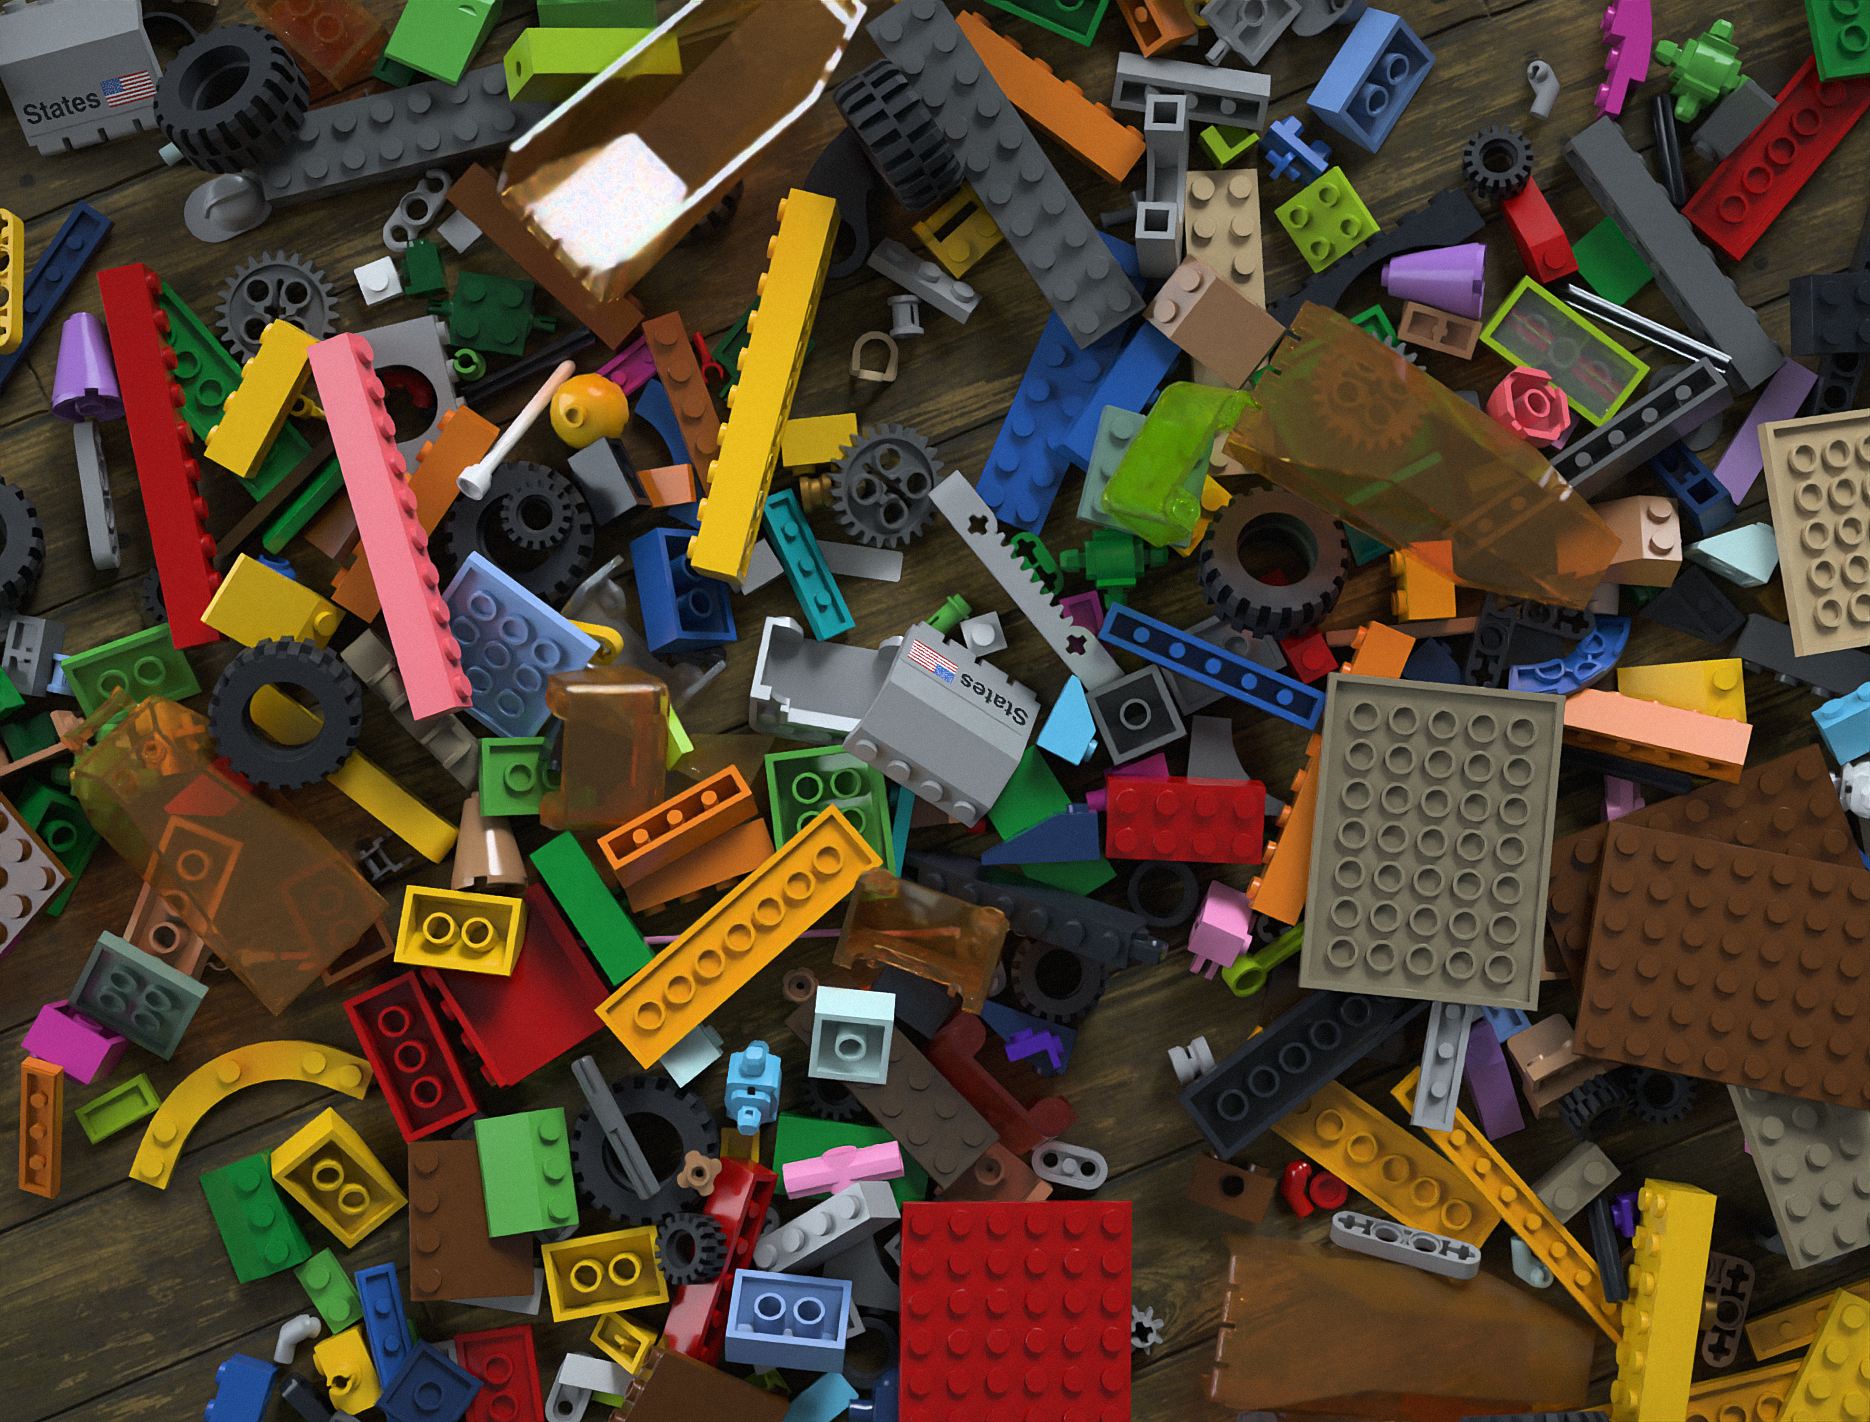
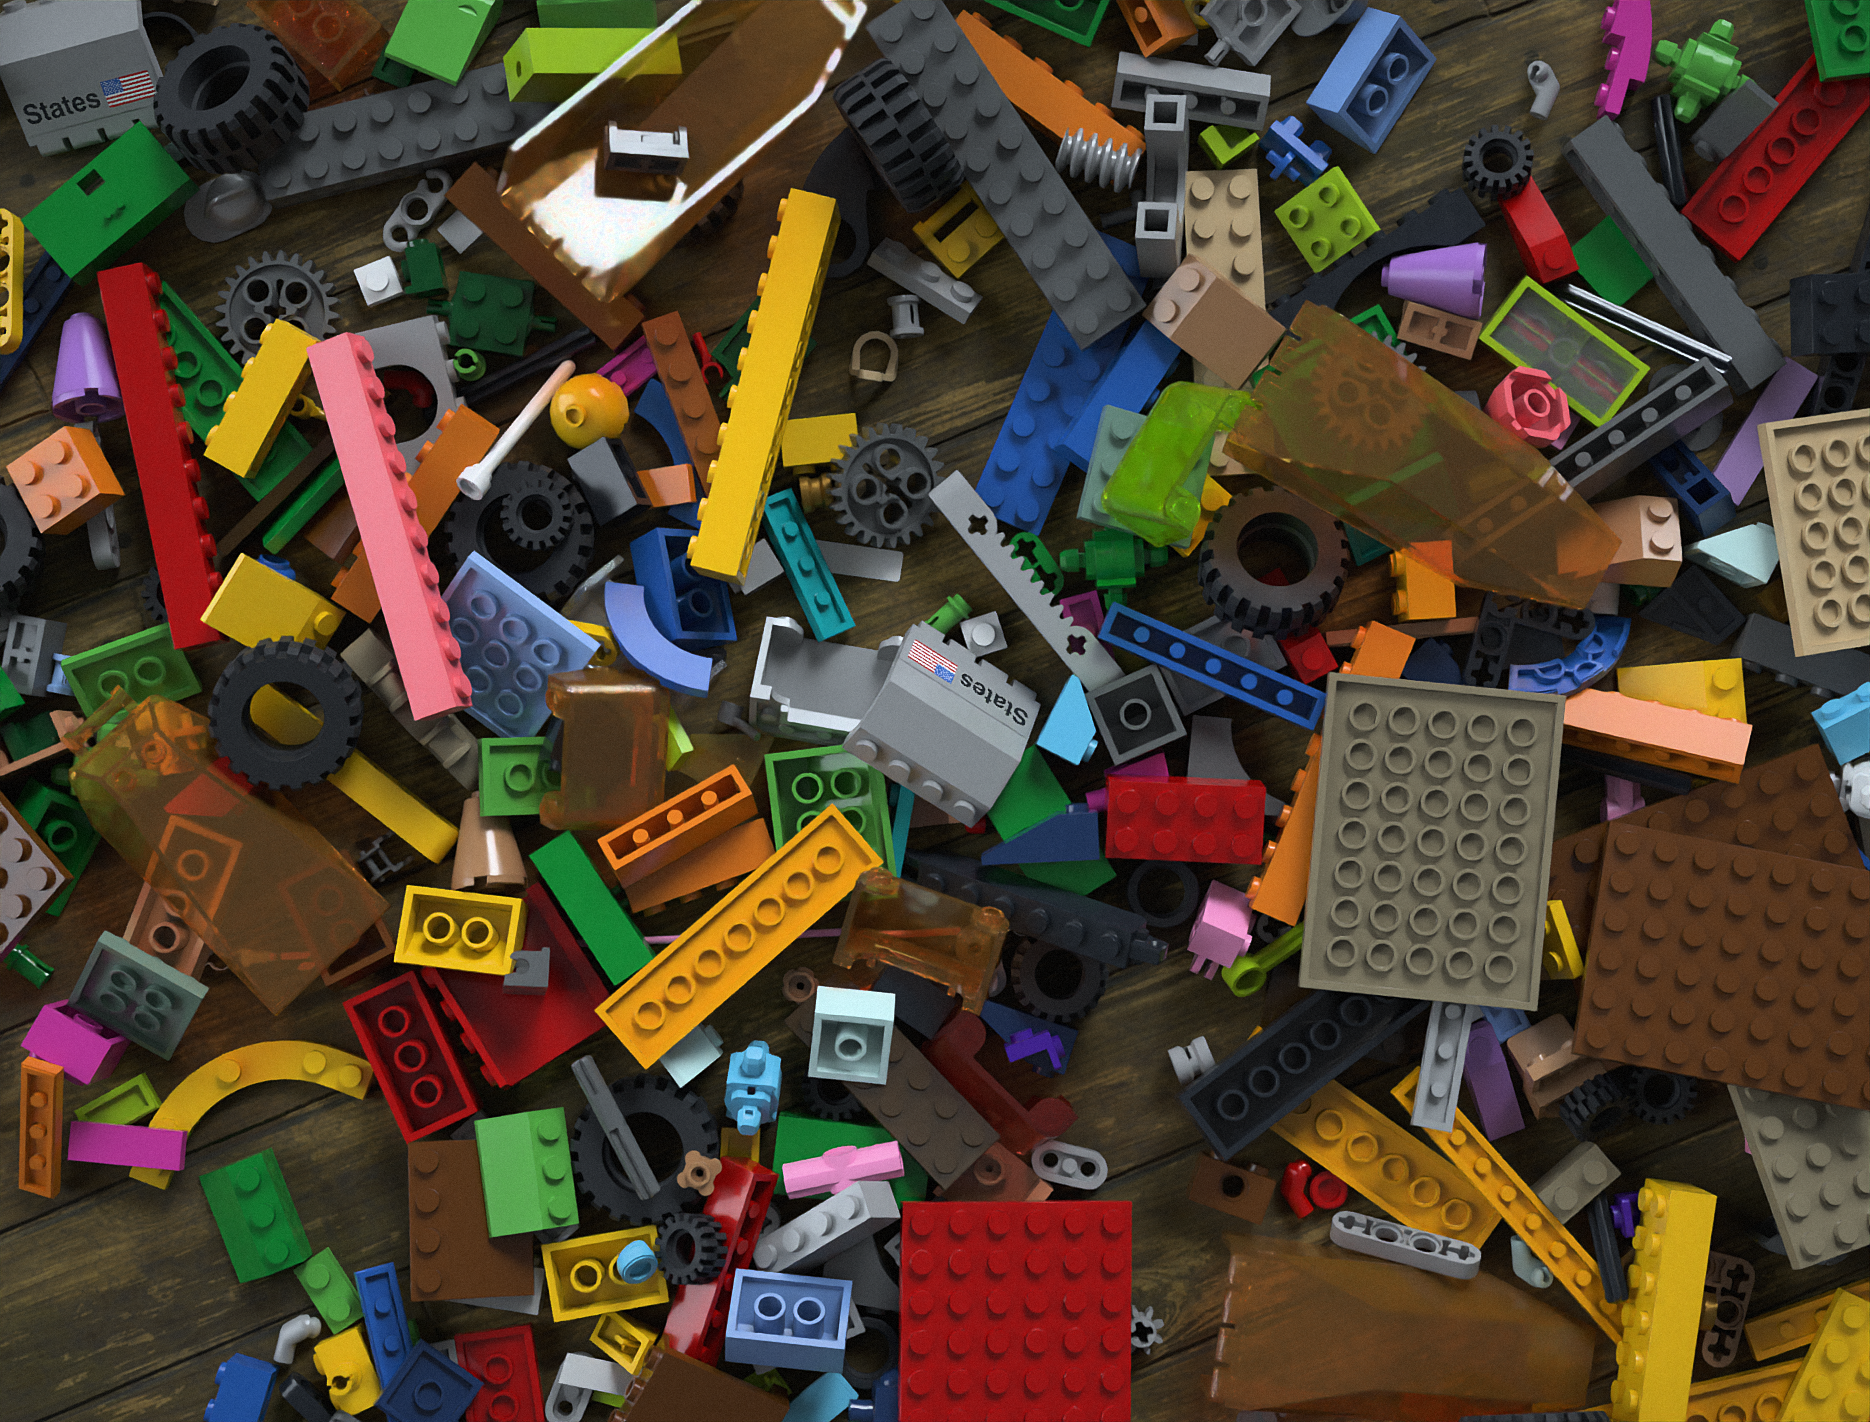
yellow slope [270,1107,409,1249] -> none
none -> green pin [3,943,55,989]
none -> orange brick [6,426,125,535]
none -> green brick [20,121,201,288]
none -> dark pink tile [67,1120,188,1171]
none -> dark grey hinge [502,947,550,995]
none -> hinge [603,121,689,176]
none -> tile [604,582,712,698]
none -> medium azure tile [617,1240,658,1284]
none -> flat silver hand [717,700,761,741]
none -> light grey piece [1055,127,1142,193]
none -> yellow plate [1542,900,1584,979]

